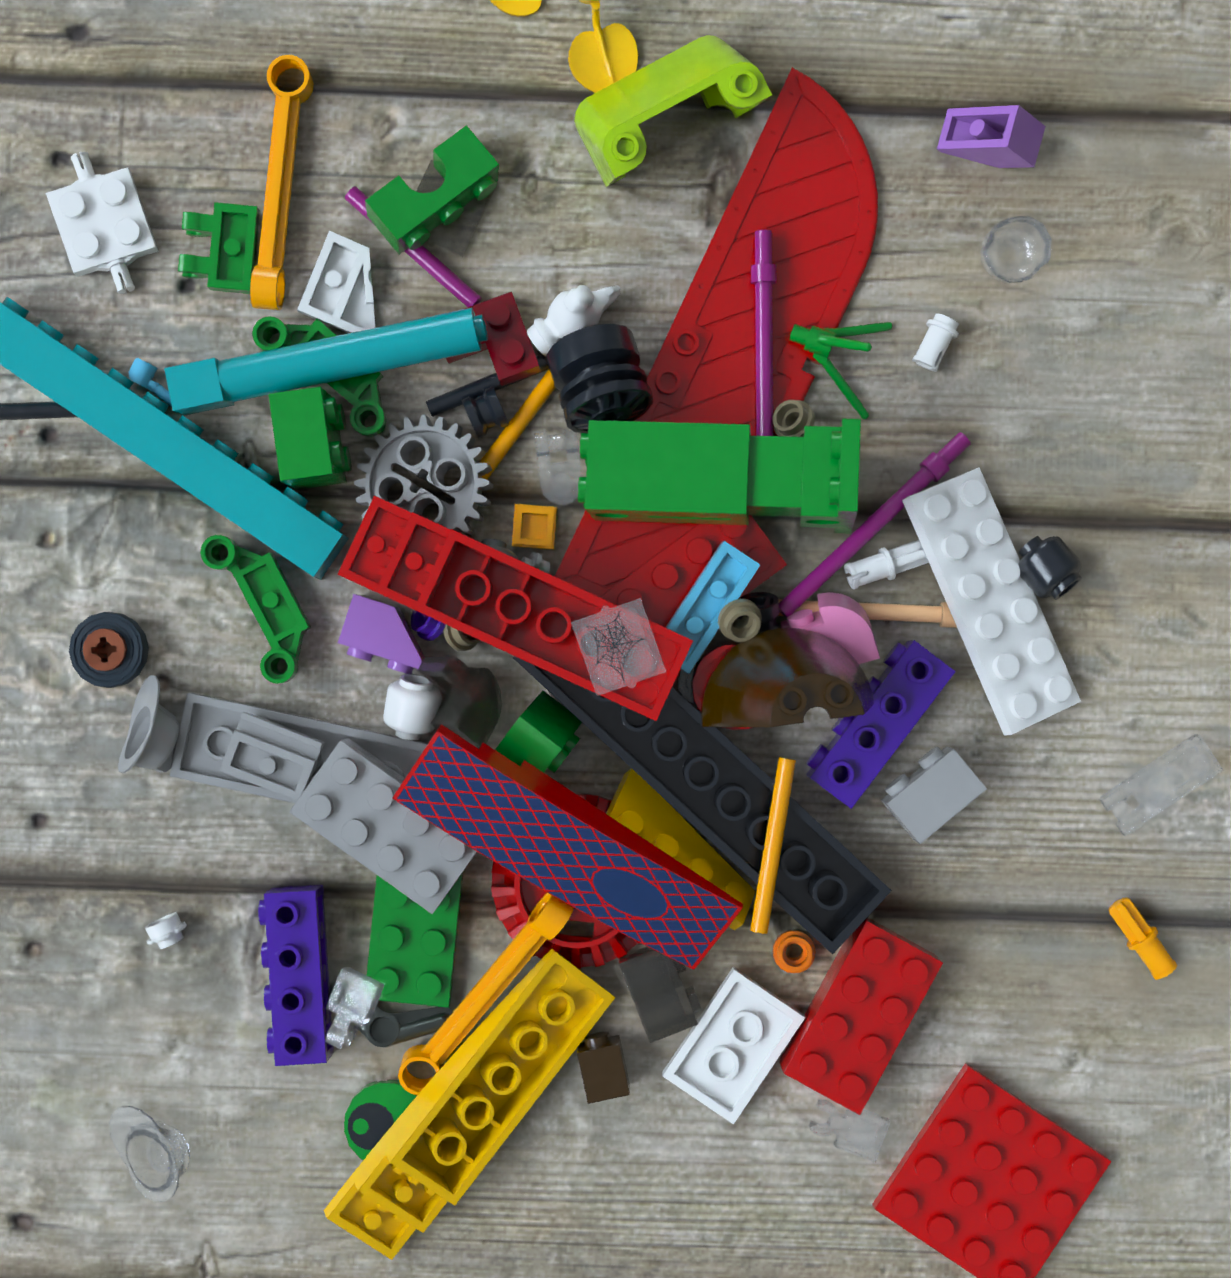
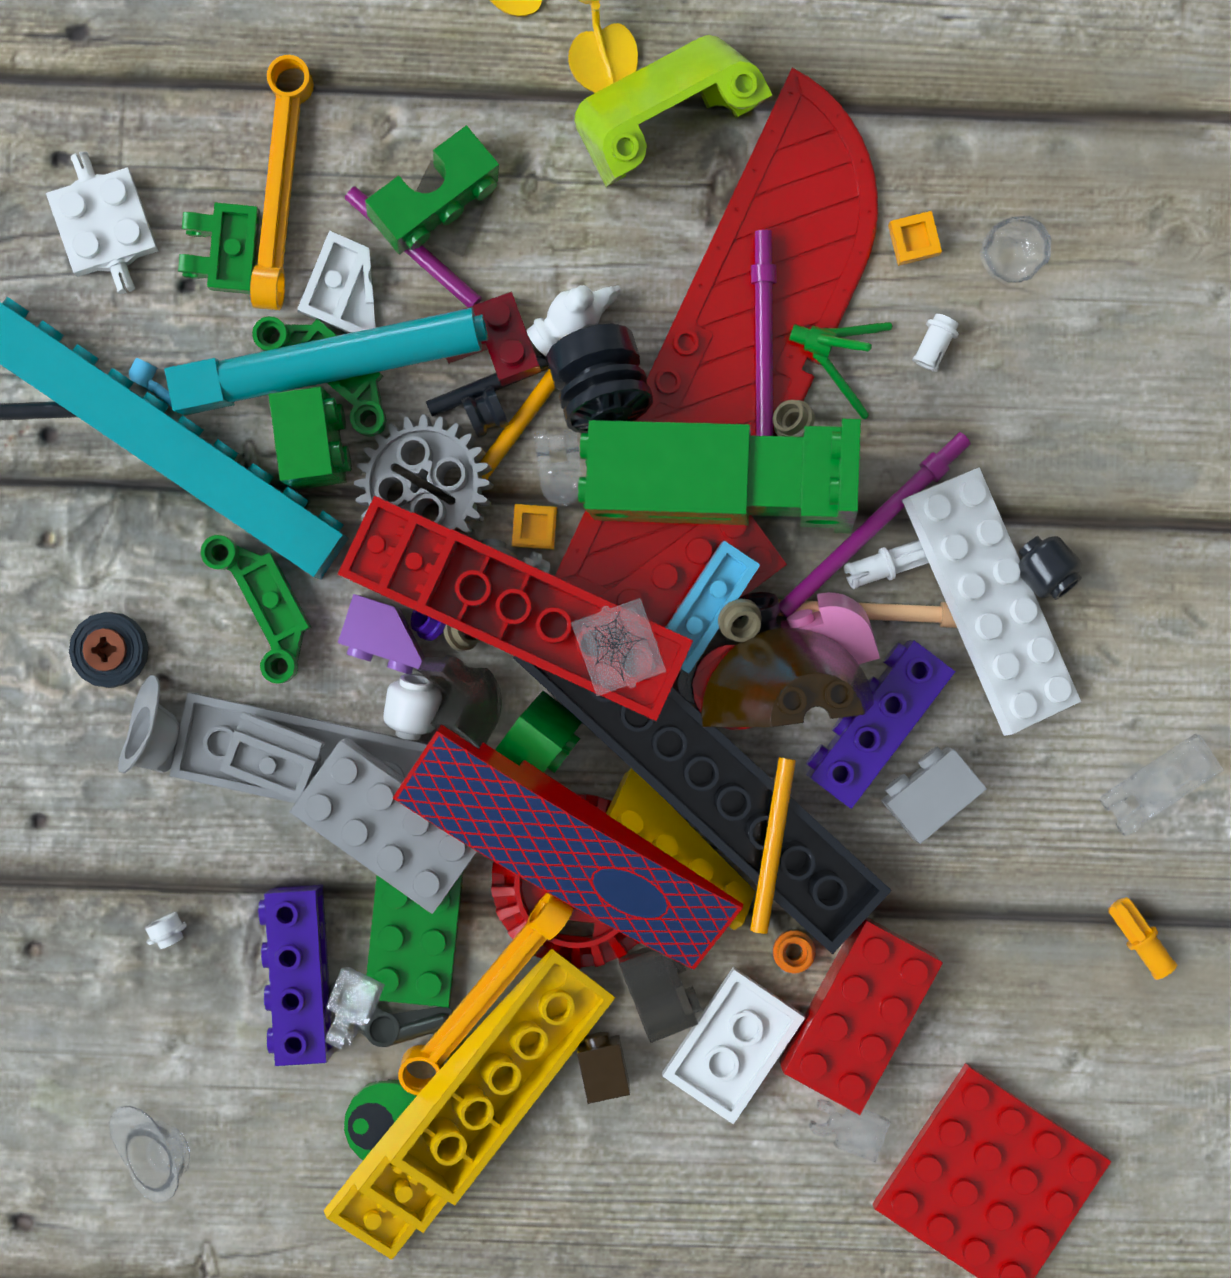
medium lavender slope [937,105,1046,168] -> none
none -> light orange plate [888,211,942,266]

